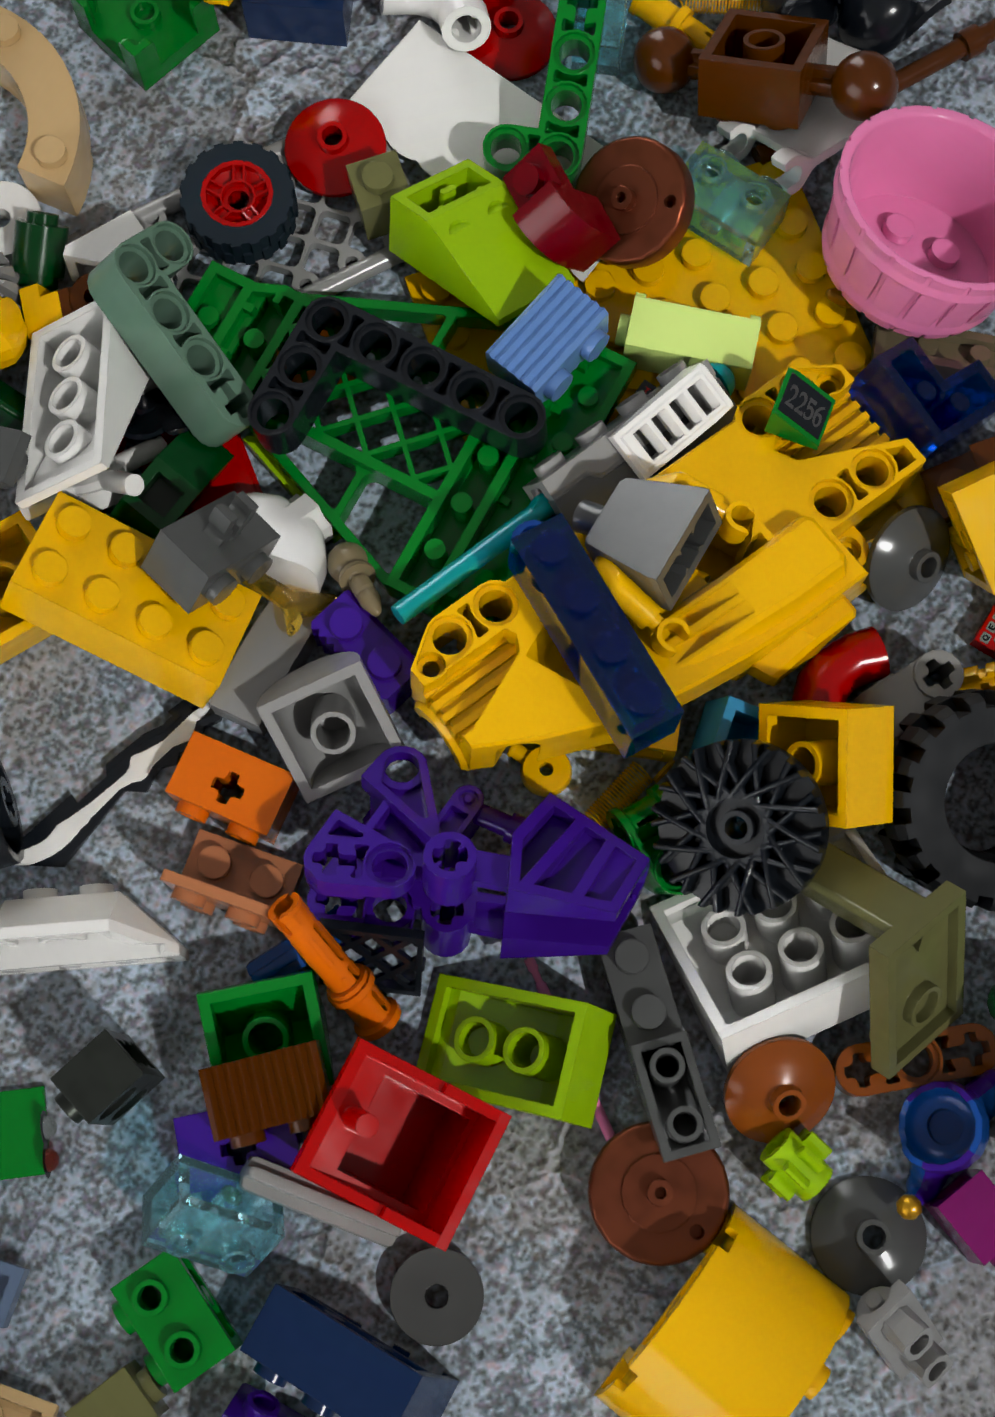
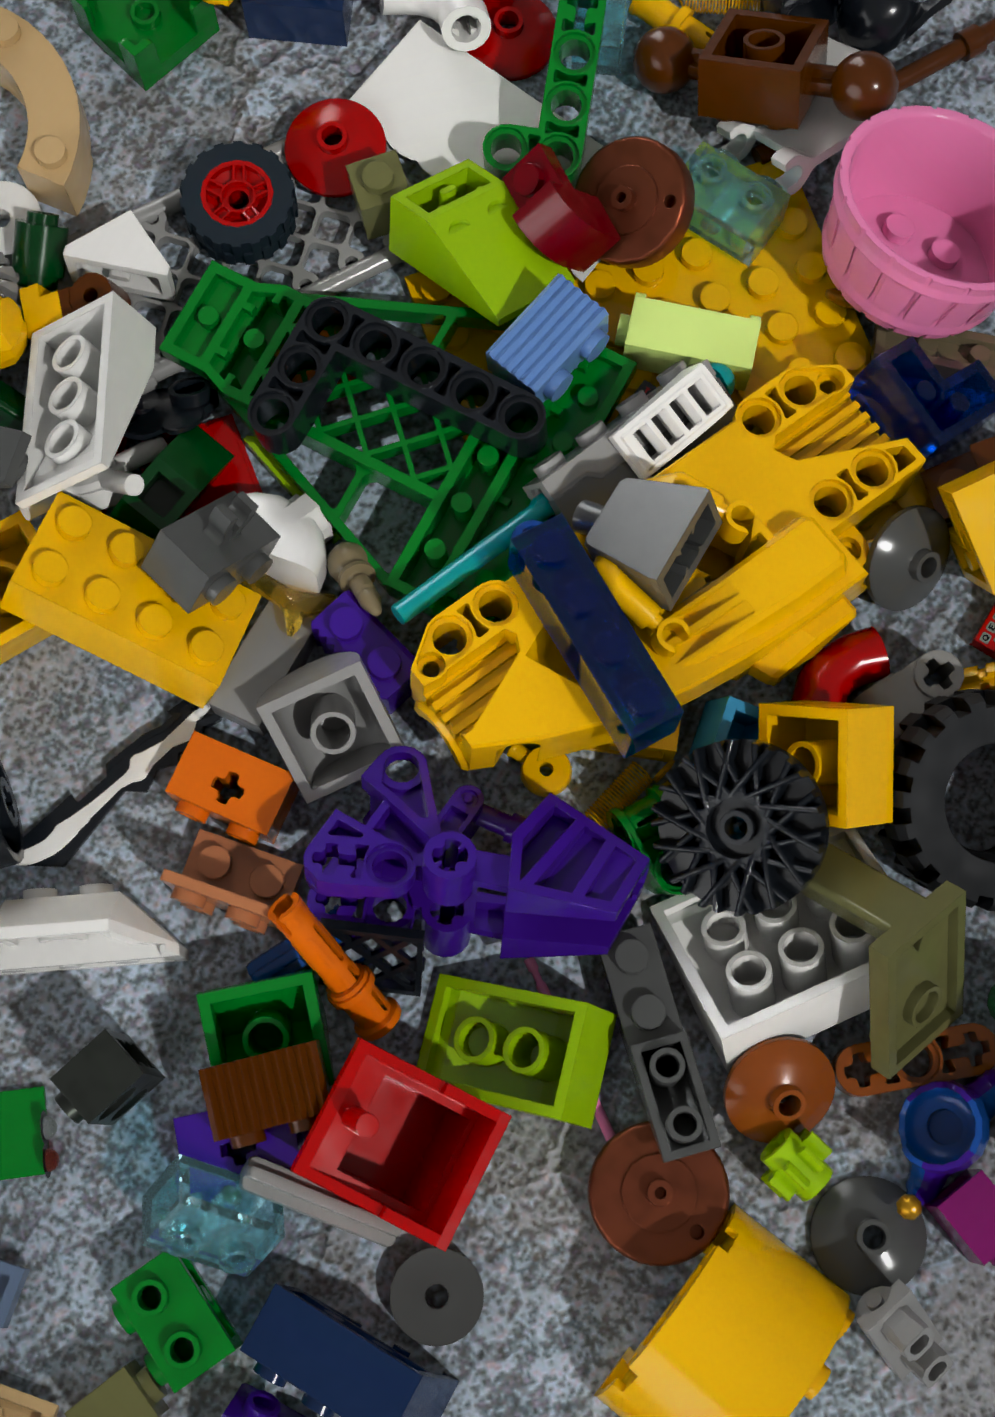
sand green beam [87,220,254,447] -> none
slope [764,367,836,450] -> none

